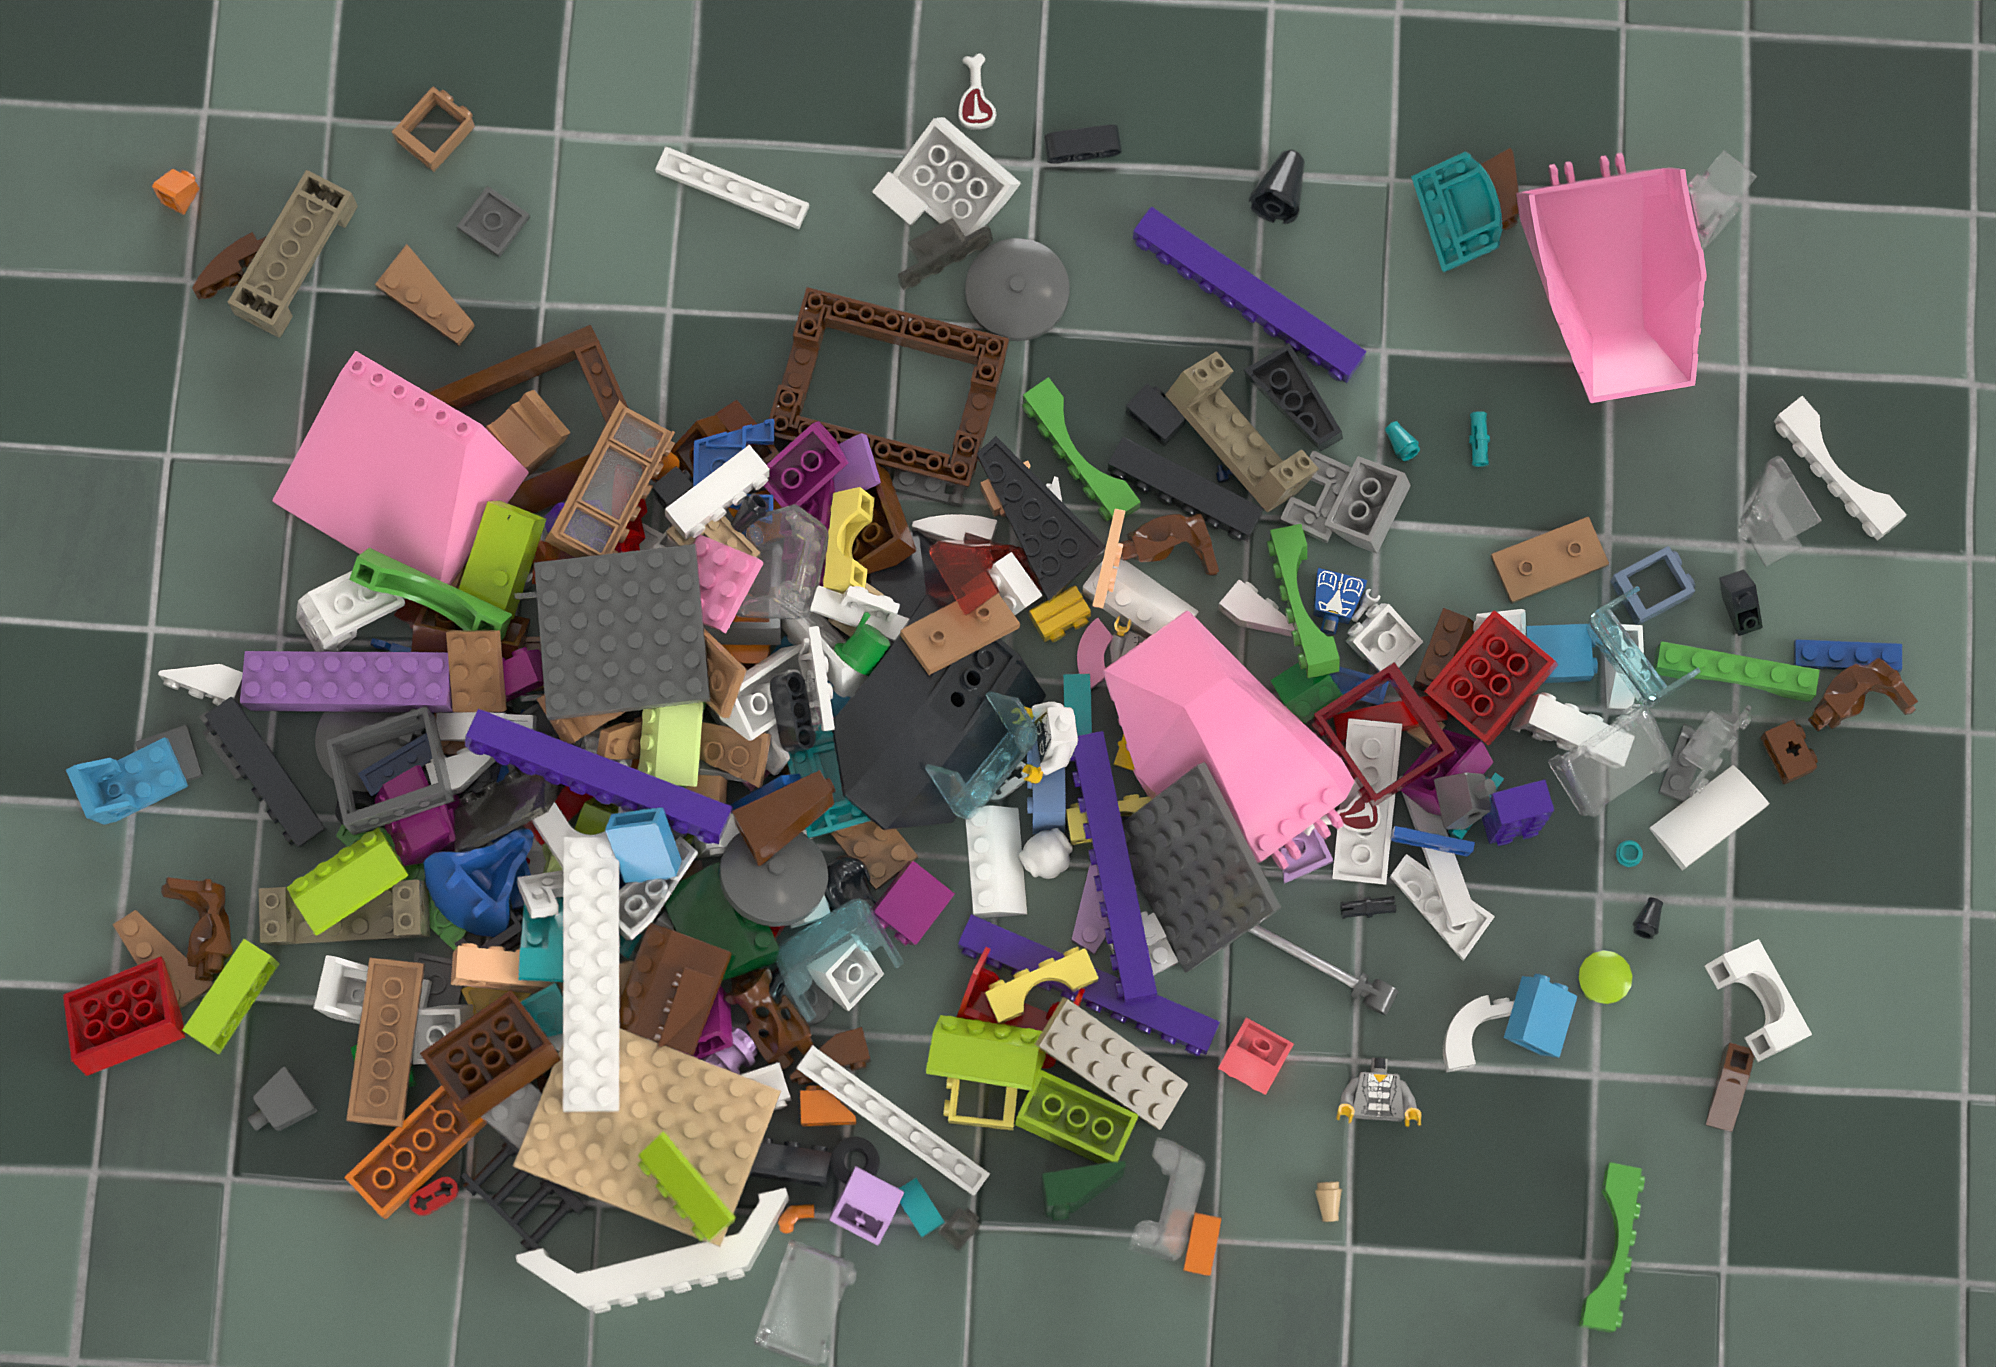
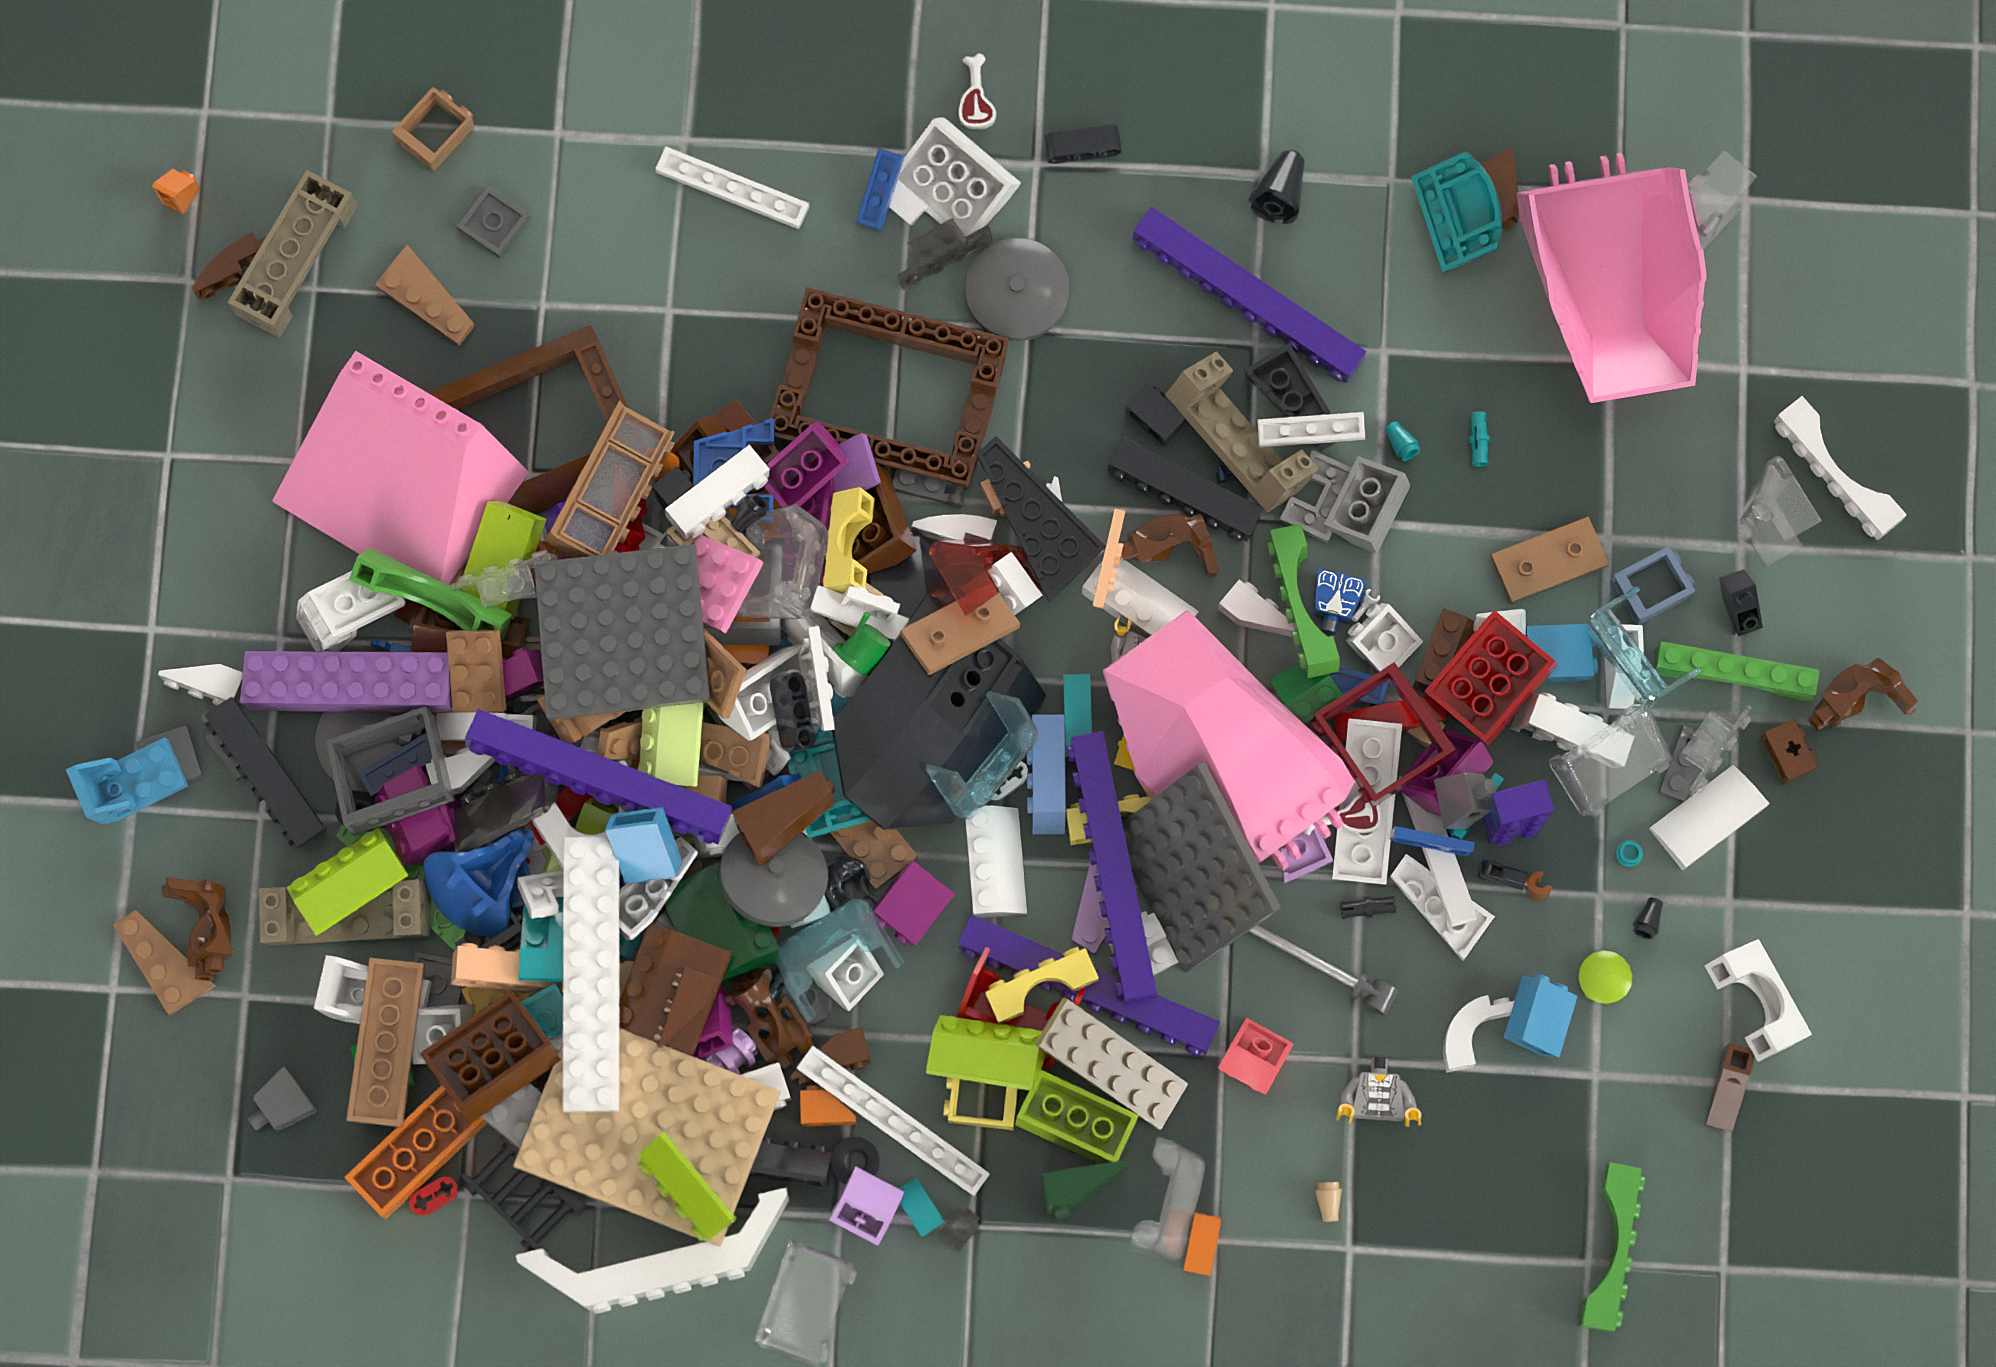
red slope [63,956,185,1076] -> none
lime brick [182,939,280,1055] -> none
medium nougat slope [486,390,571,481] -> none
orange arm [778,1204,814,1234] -> none
white torso [1014,701,1078,784] -> none
white hair [1019,828,1073,879] -> none
bright green arch [1022,377,1141,523] -> none
yellow brick [1029,585,1091,642] -> none
bright pink tile [1077,618,1113,689] -> none
blue plate [1794,640,1902,672] -> none
none -> clear bracket [451,550,558,608]
none -> blue tile [856,148,905,231]
none -> white tile [1258,412,1365,447]
none -> black piece [1478,859,1553,901]

